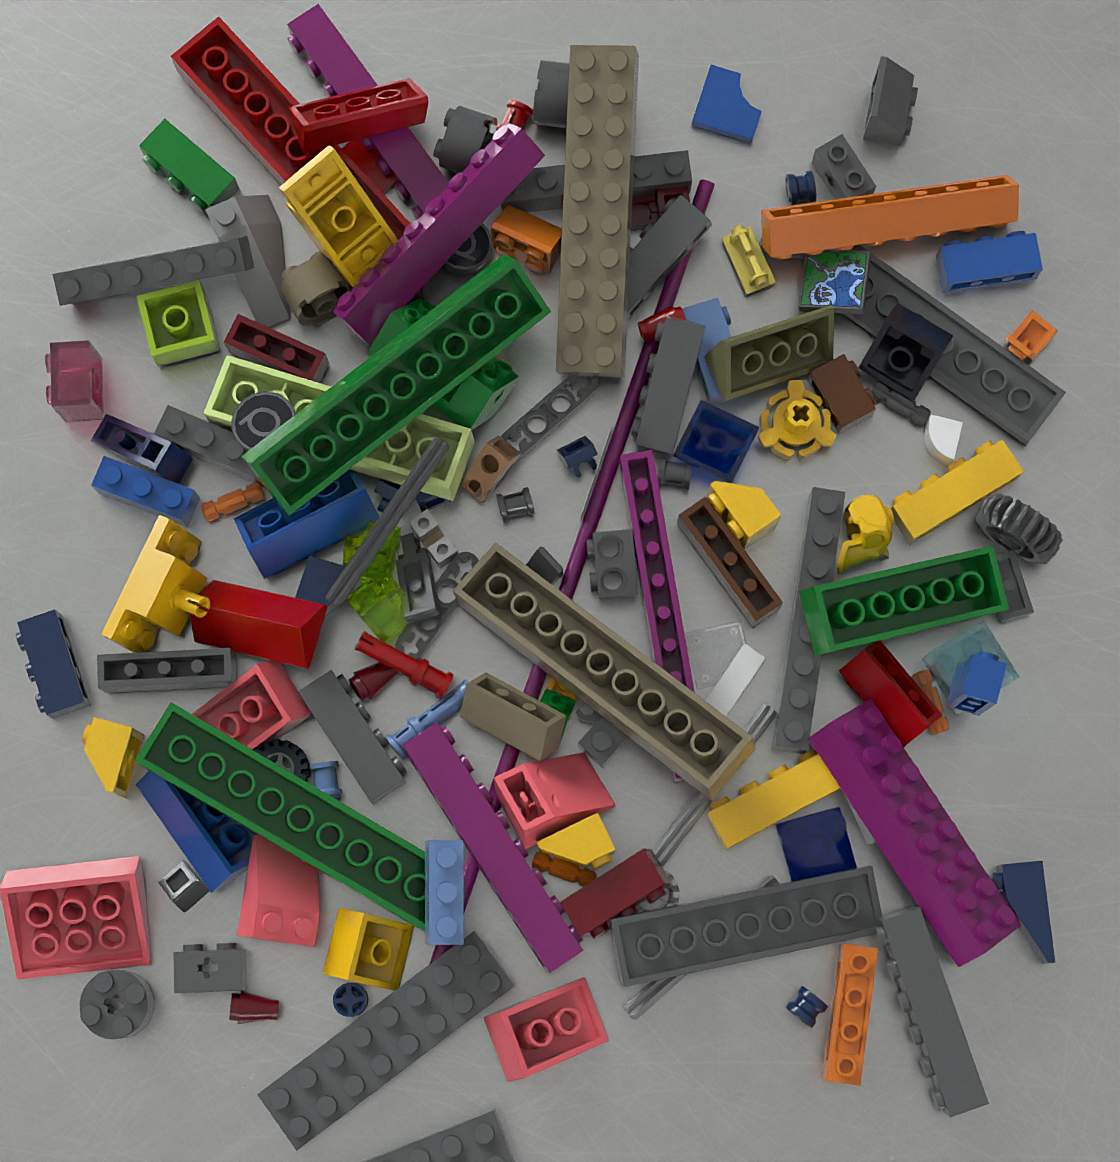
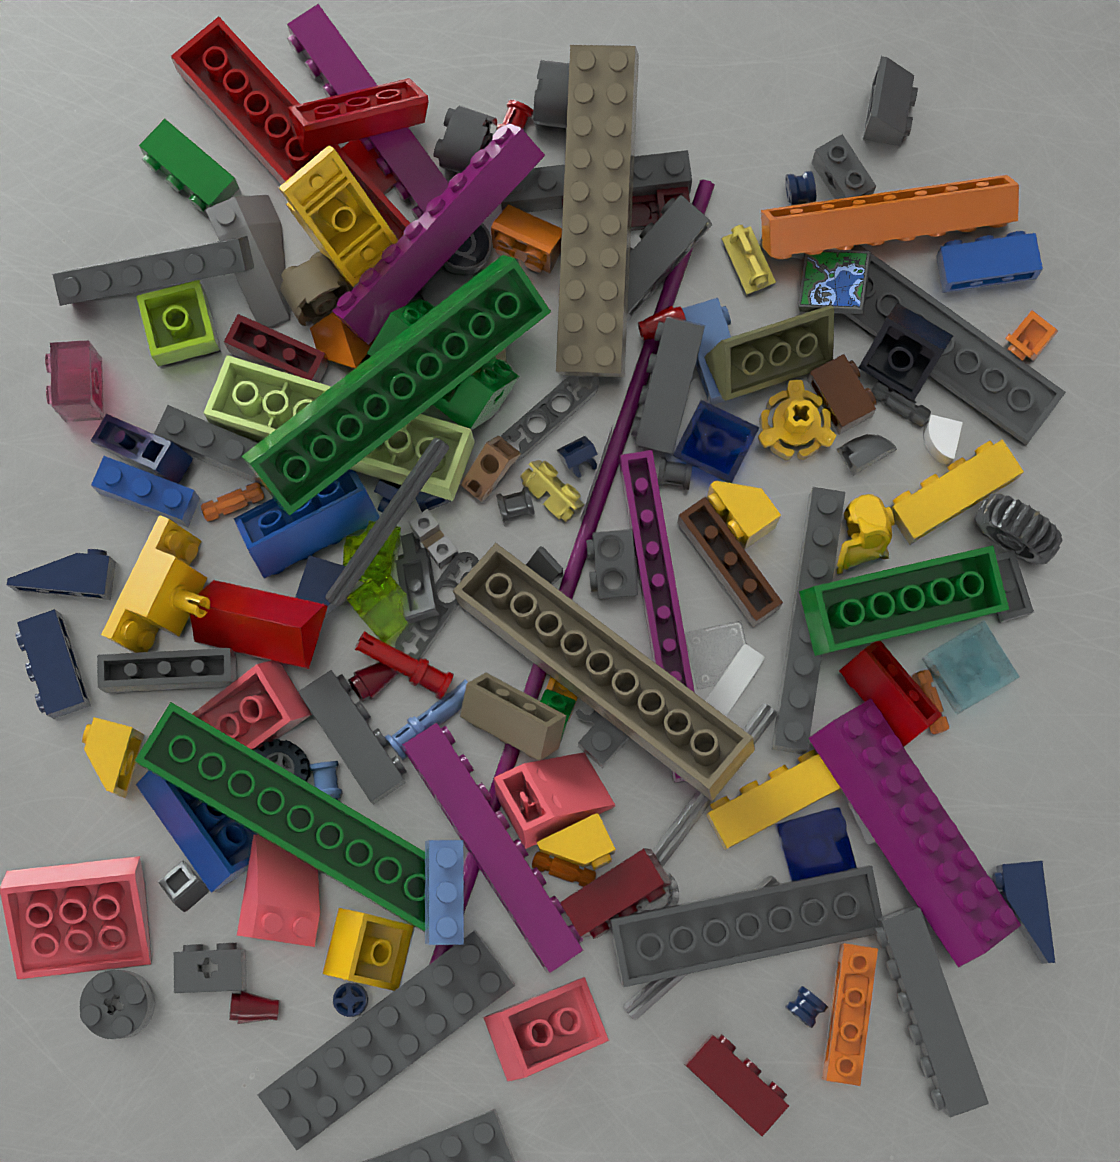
black tile [231,391,296,451] -> none
blue tile [692,64,762,143] -> none
blue brick [946,651,1007,716] -> none
none -> dark blue slope [6,549,116,600]
none -> orange slope [310,312,377,368]
none -> light yellow hinge [520,460,585,522]
none -> dark red brick [684,1034,789,1137]
none -> dark grey brick [837,434,897,476]

